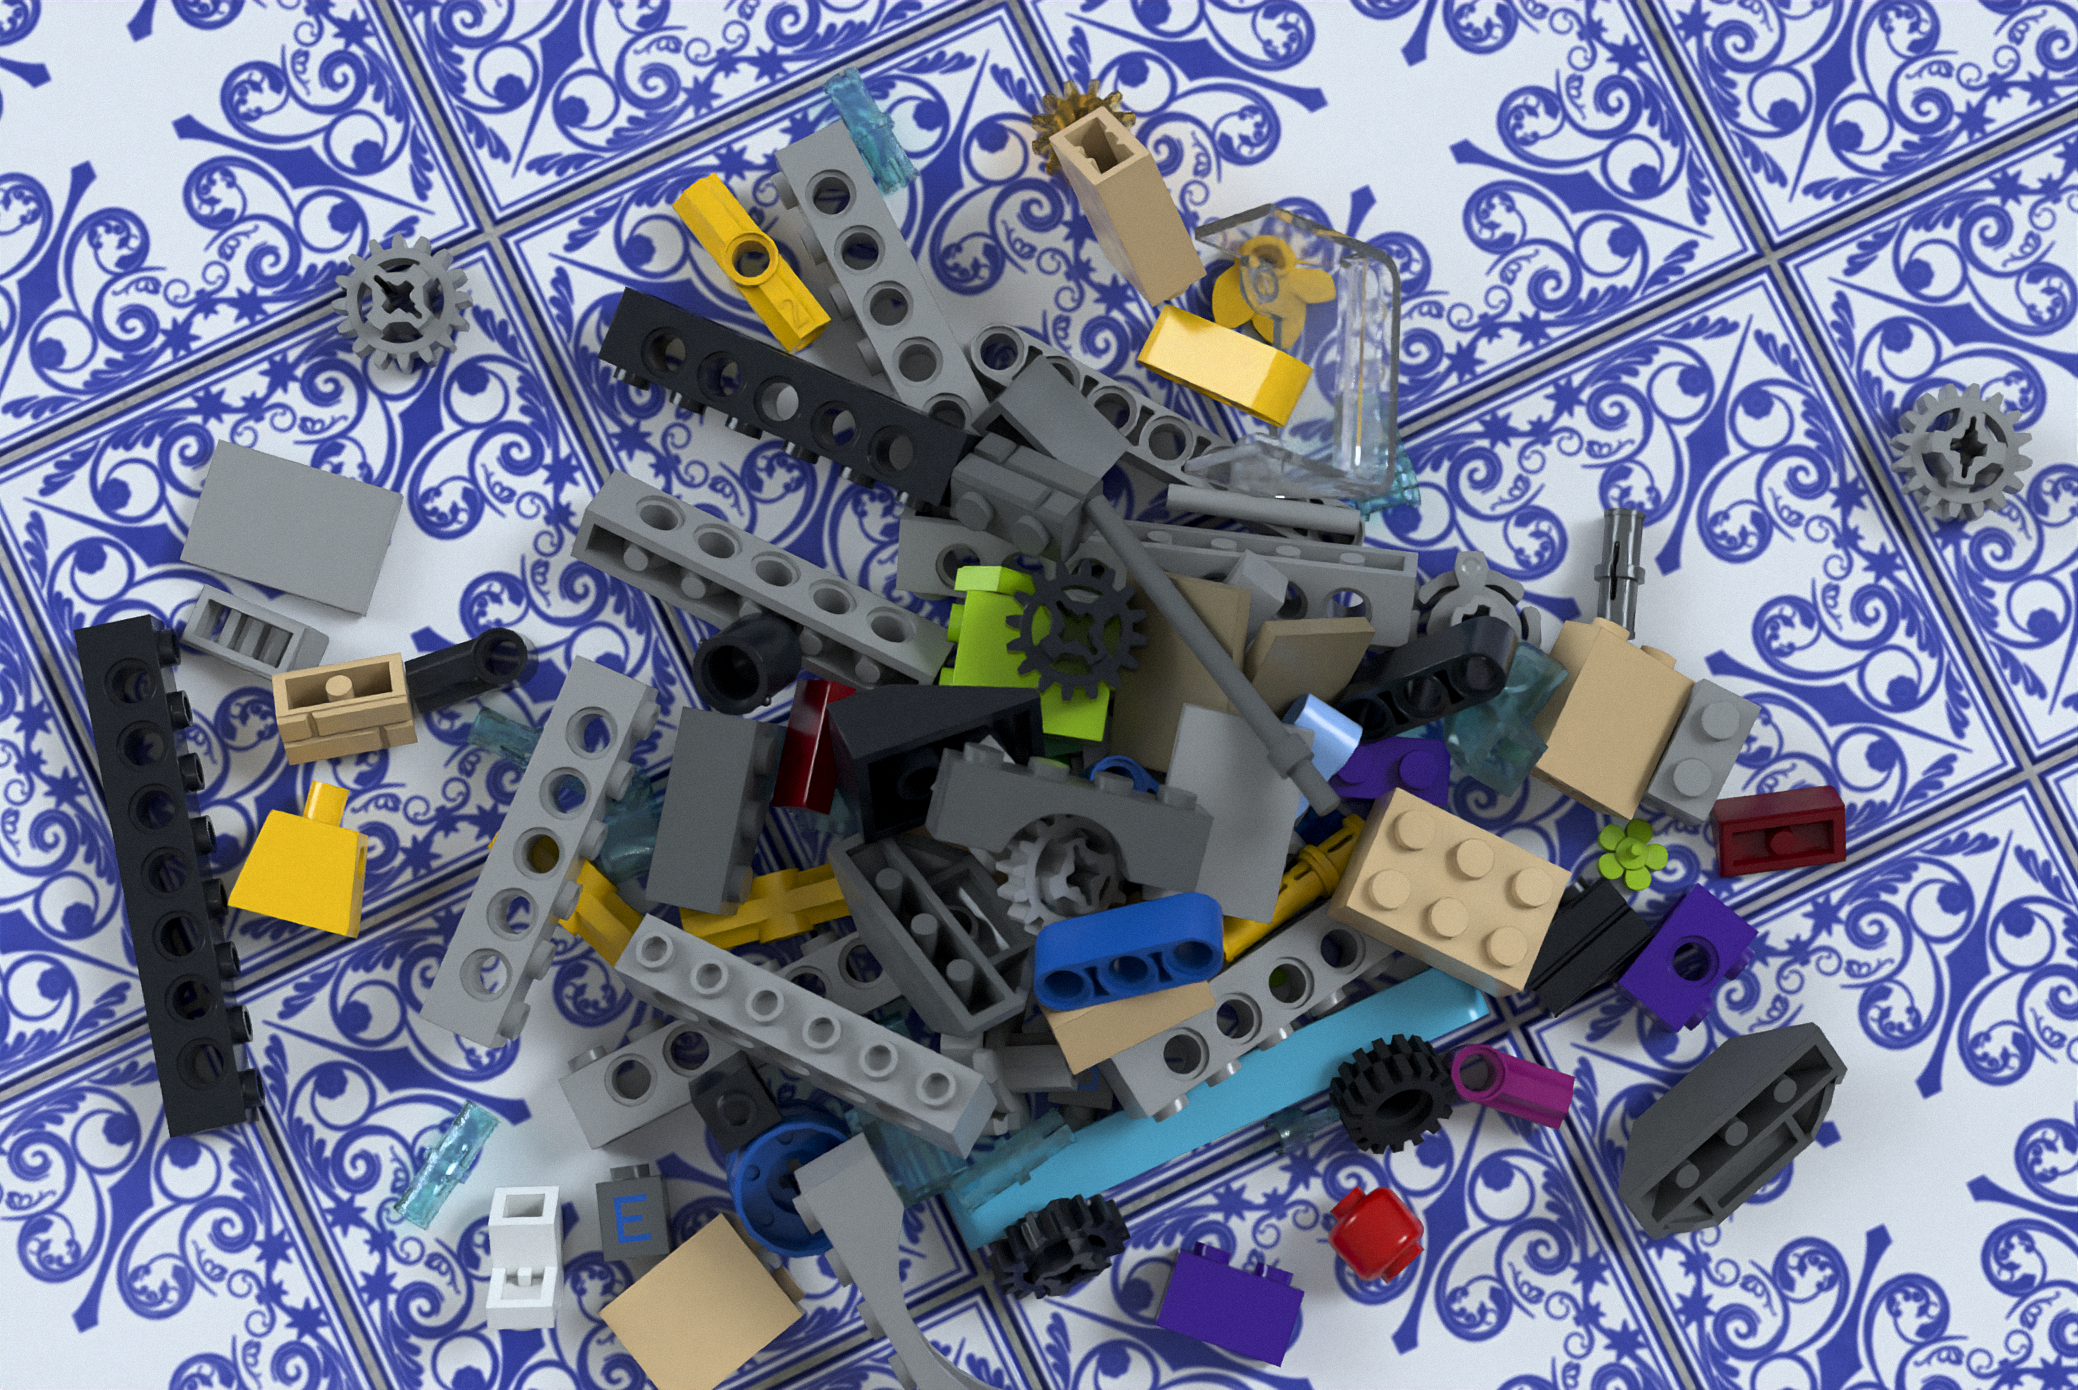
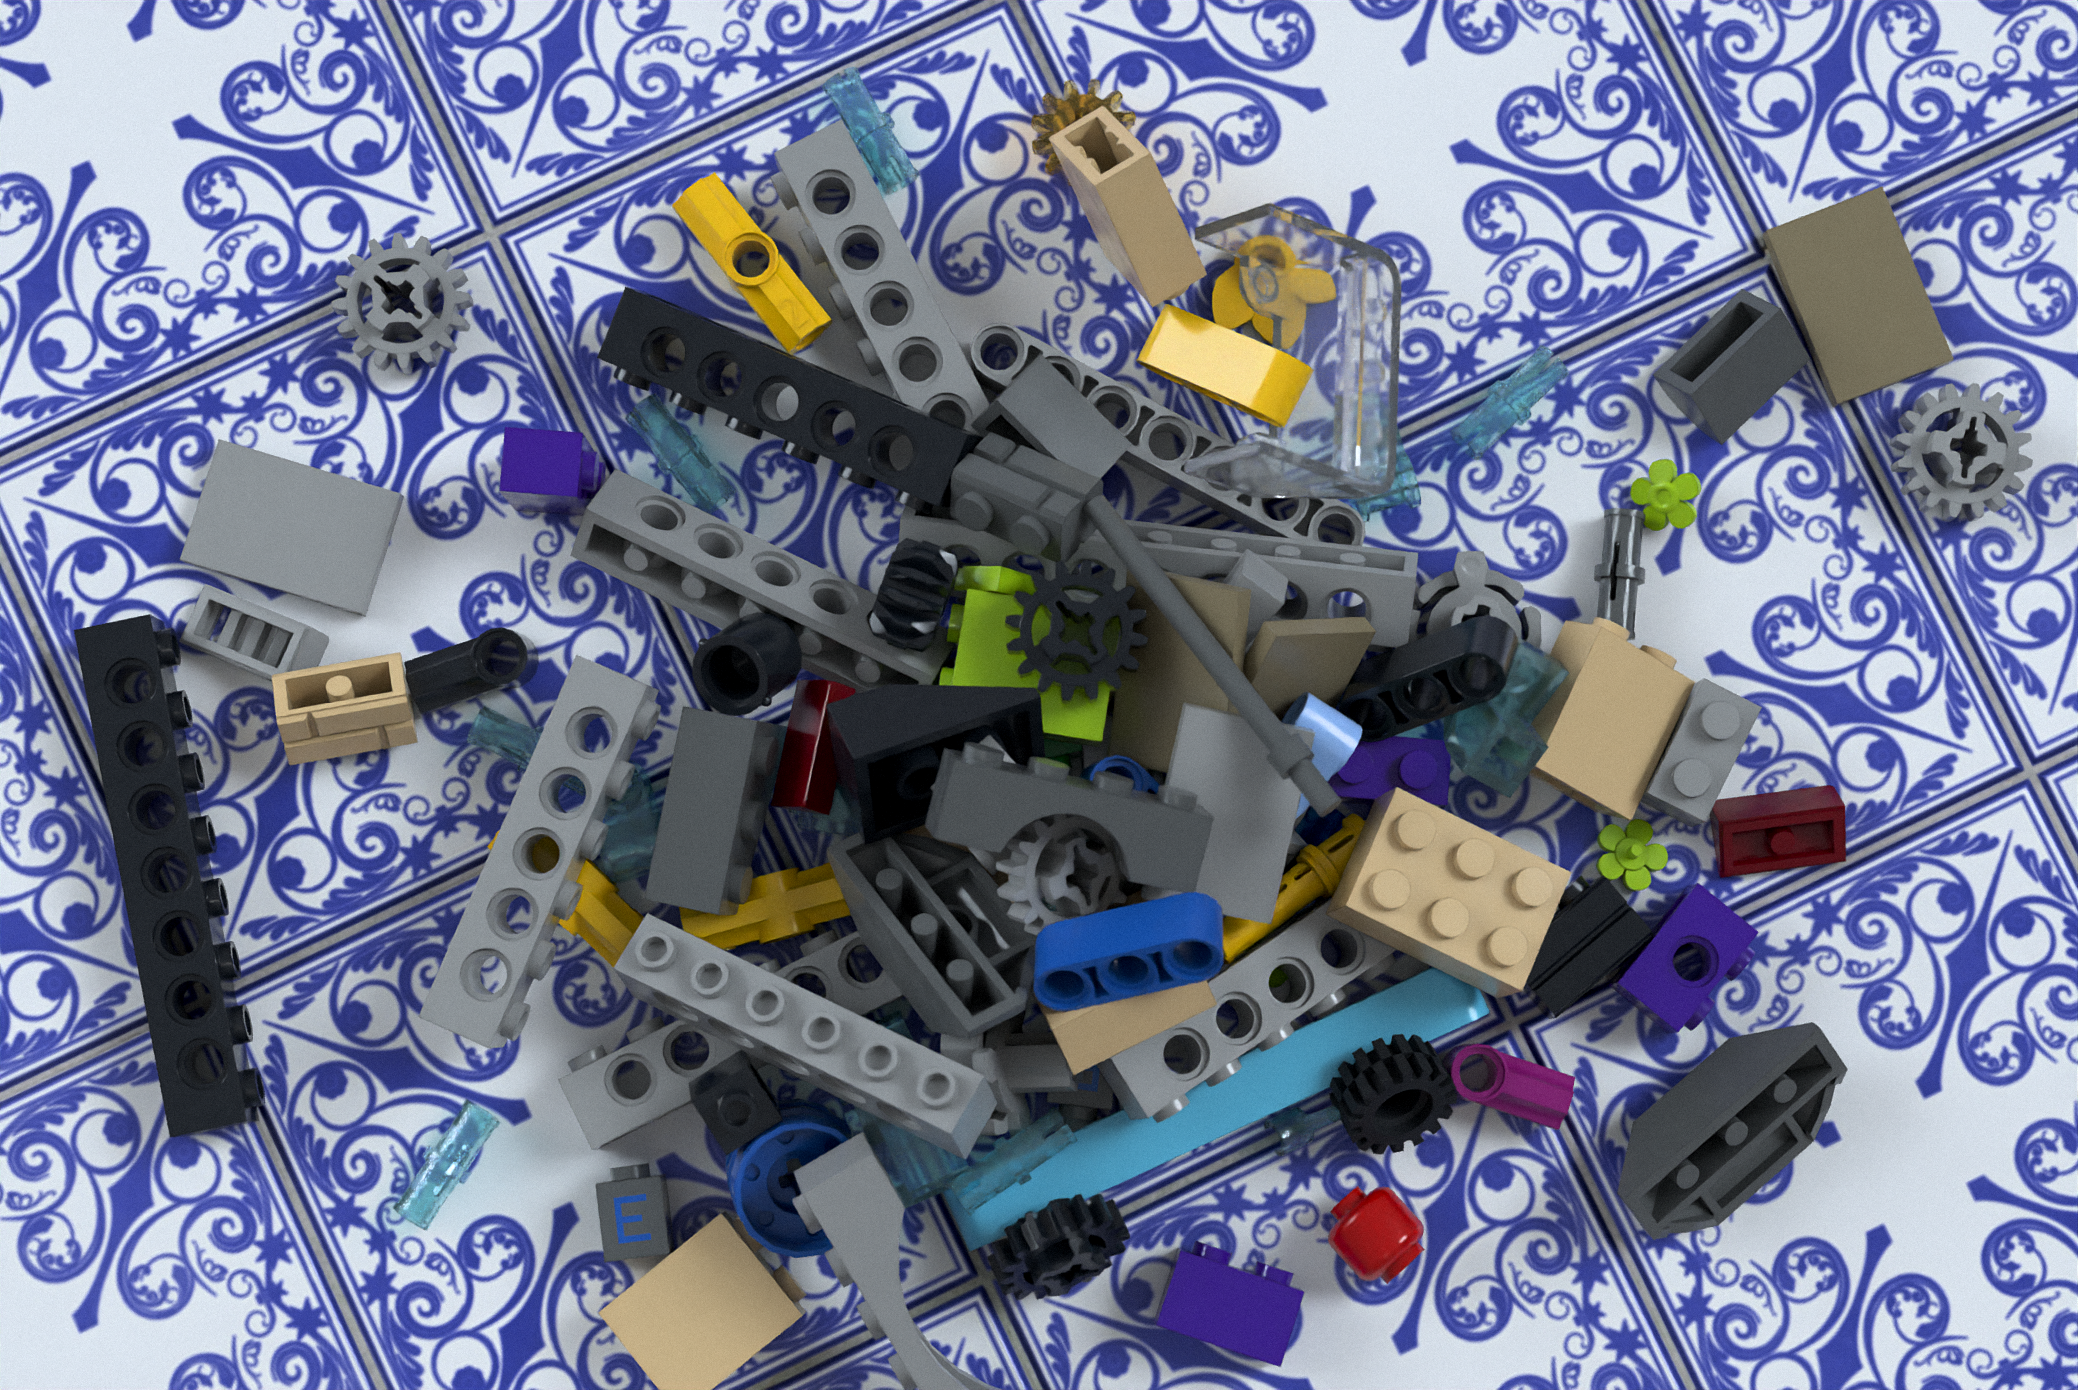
yellow torso [227,780,369,939] -> none
white brick [486,1186,564,1331] -> none
light grey bar [1165,483,1360,536] -> none
none -> dark purple brick [499,427,606,516]
none -> clear light blue pin [625,393,736,514]
none -> black gear [869,538,959,652]
none -> clear light blue pin [1450,345,1569,461]
none -> lime plant [1631,459,1701,531]
none -> dark grey brick [1653,289,1811,445]
none -> dark tan tile [1762,187,1954,408]

